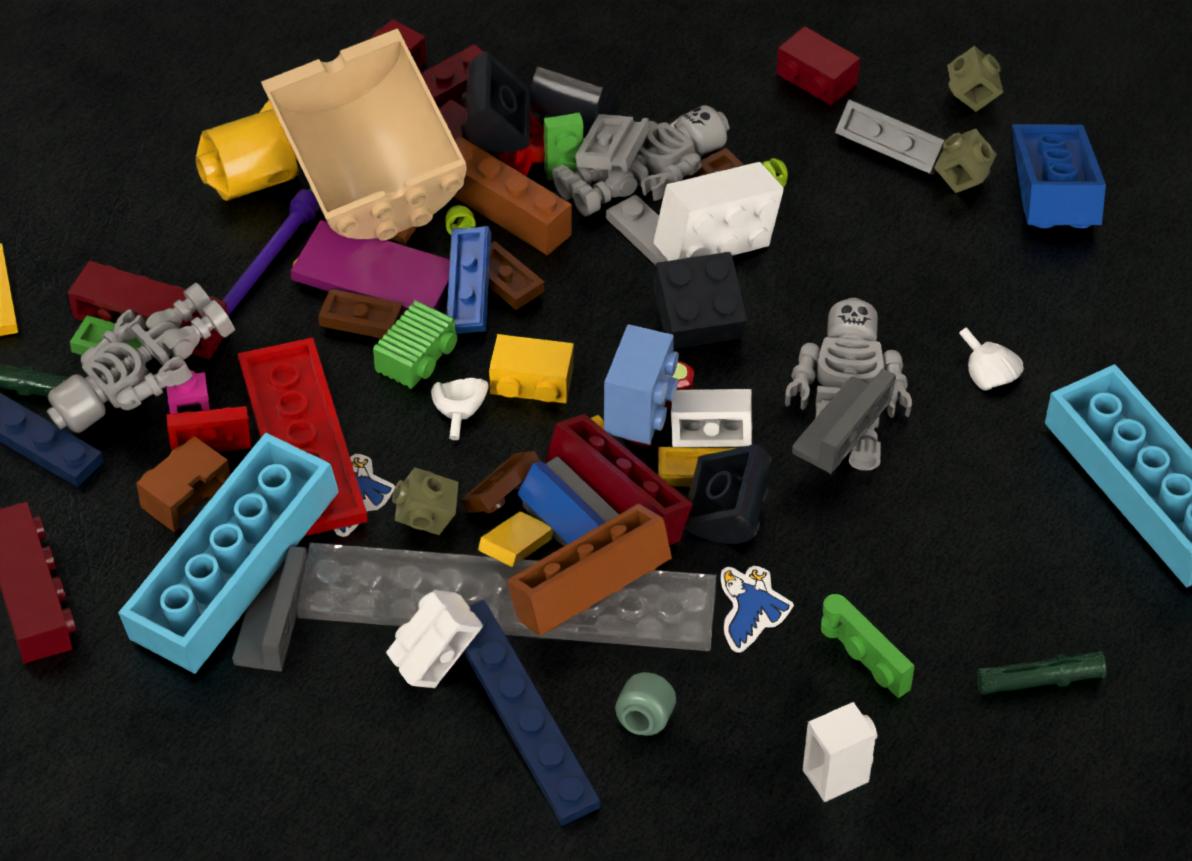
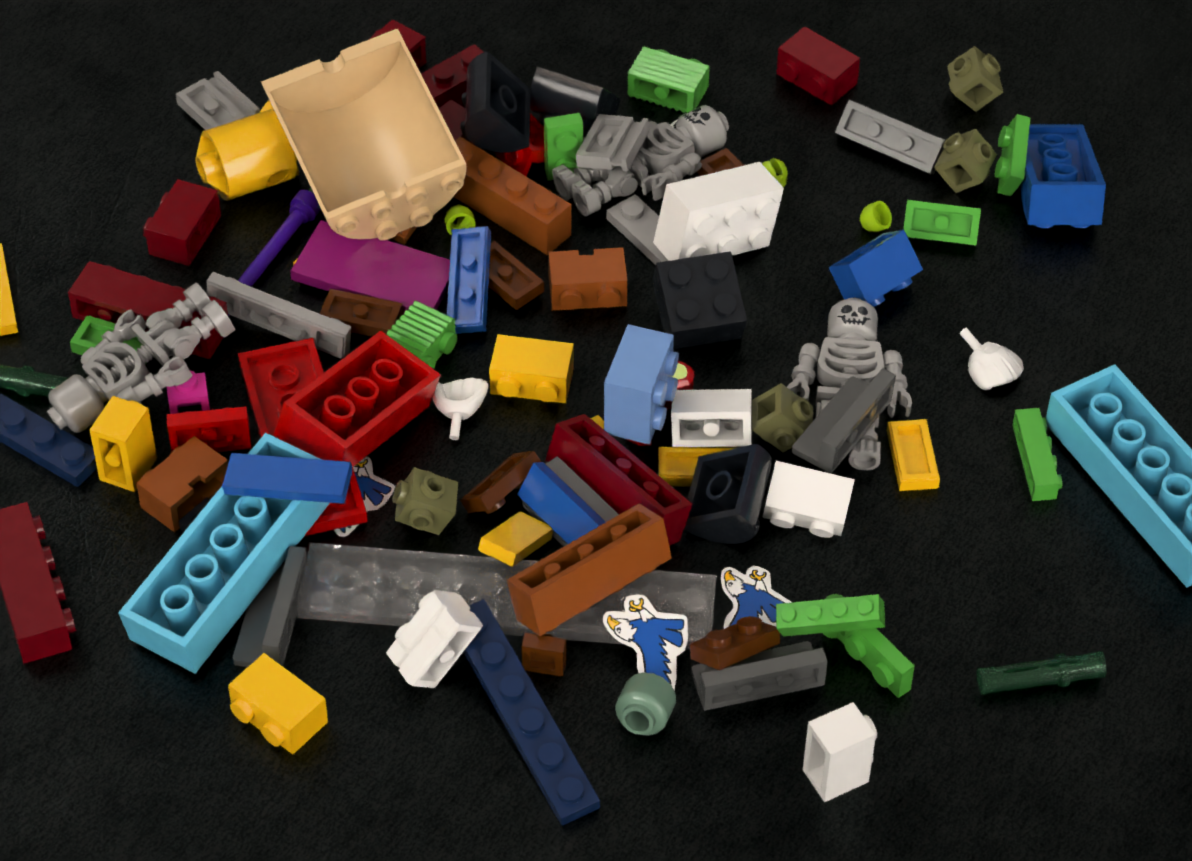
none -> yellow brick [89,396,157,492]
none -> dark red brick [143,179,221,266]
none -> light grey plate [176,71,260,130]
none -> light grey plate [207,272,352,359]
none -> blue tile [222,453,353,504]
none -> yellow brick [228,653,328,755]
none -> red brick [274,330,441,467]
none -> reddish brown plate [522,633,566,677]
none -> dark orange brick [548,247,628,310]
none -> sticker [603,595,688,689]
none -> bright green brick [628,46,710,113]
none -> reddish brown plate [690,616,780,671]
none -> dark grey panel [691,641,828,711]
none -> olive brick [752,383,813,452]
none -> white brick [763,461,855,538]
none -> bright green piece [776,594,885,637]
none -> blue brick [829,230,923,307]
none -> lime hinge [859,201,892,232]
none -> yellow tile [887,419,940,491]
none -> bright green plate [903,200,981,245]
none -> bright green plate [995,114,1030,196]
none -> bright green piece [1012,408,1062,501]

